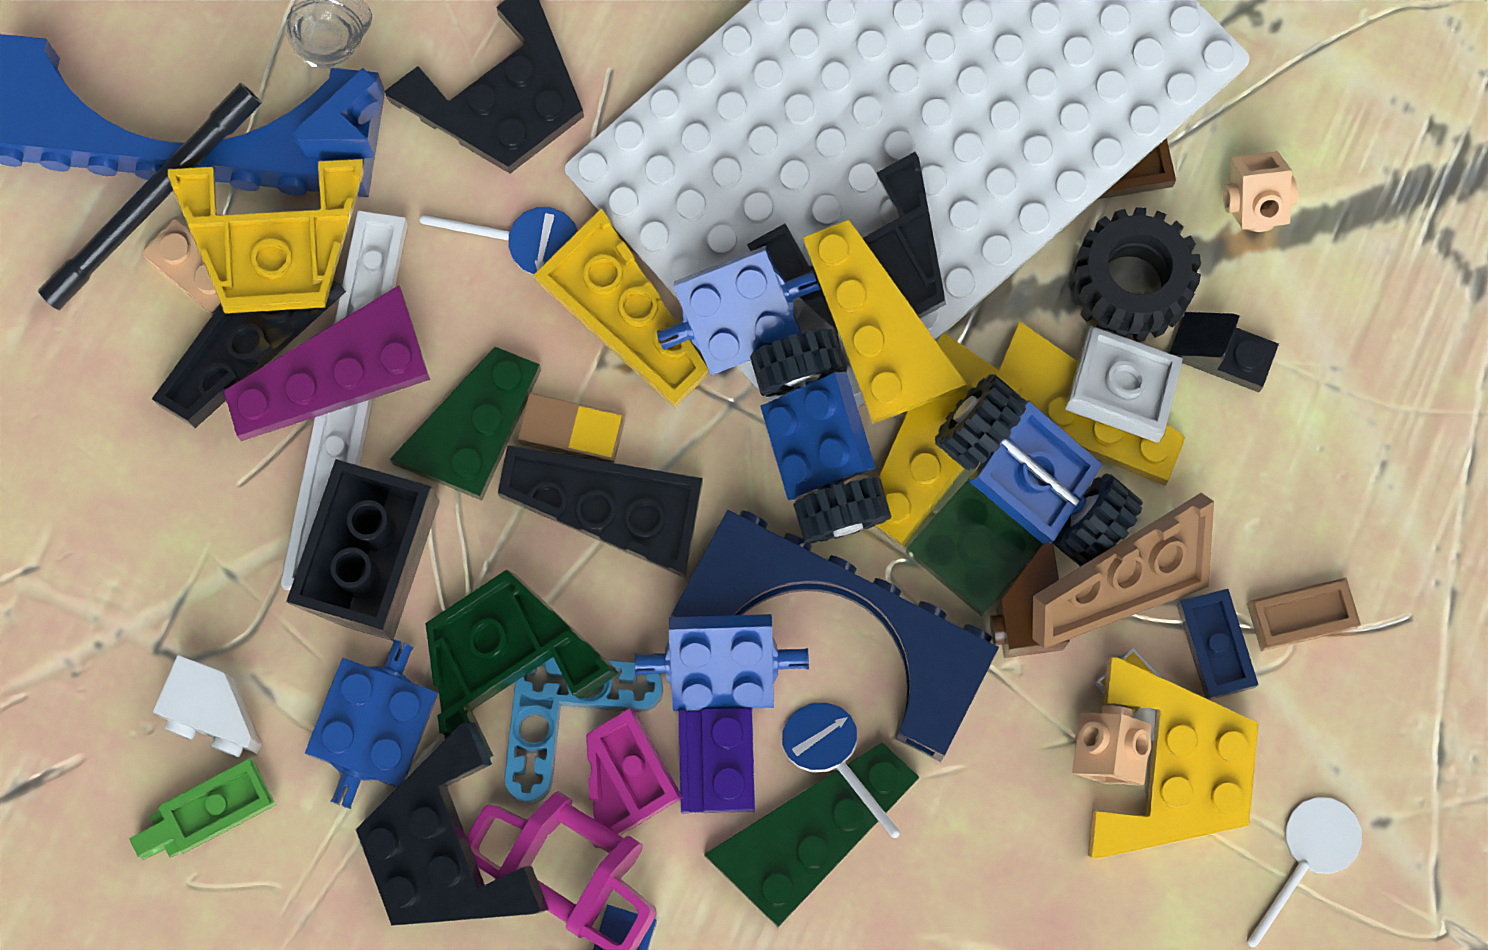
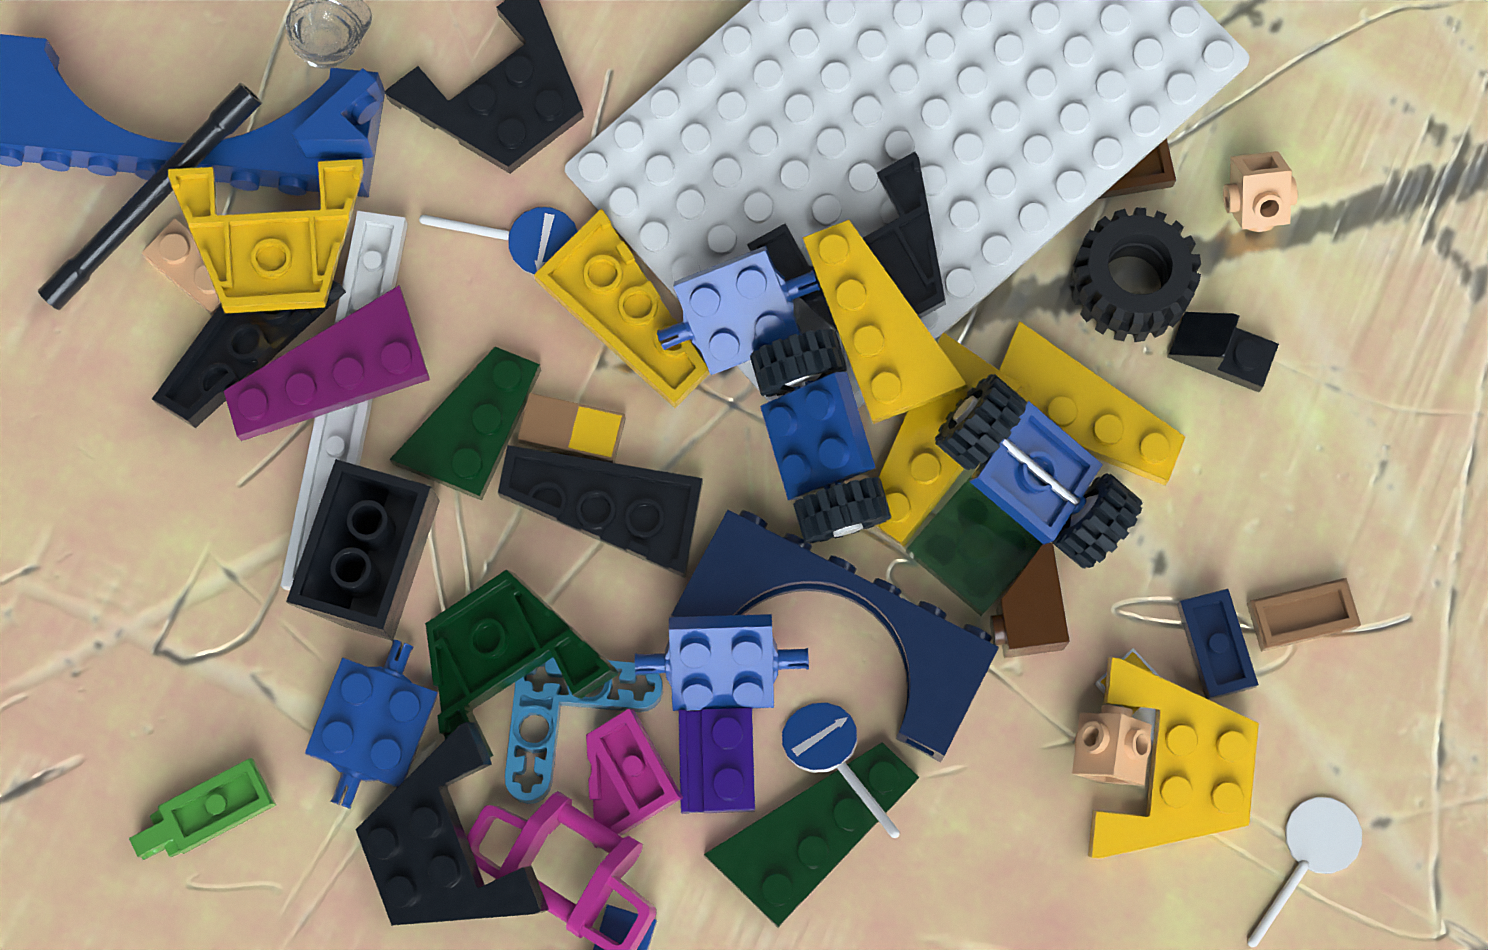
white slope [153,655,261,758] -> none
medium nougat wing [1032,493,1214,649] -> none
white tile [1065,325,1183,443] -> none

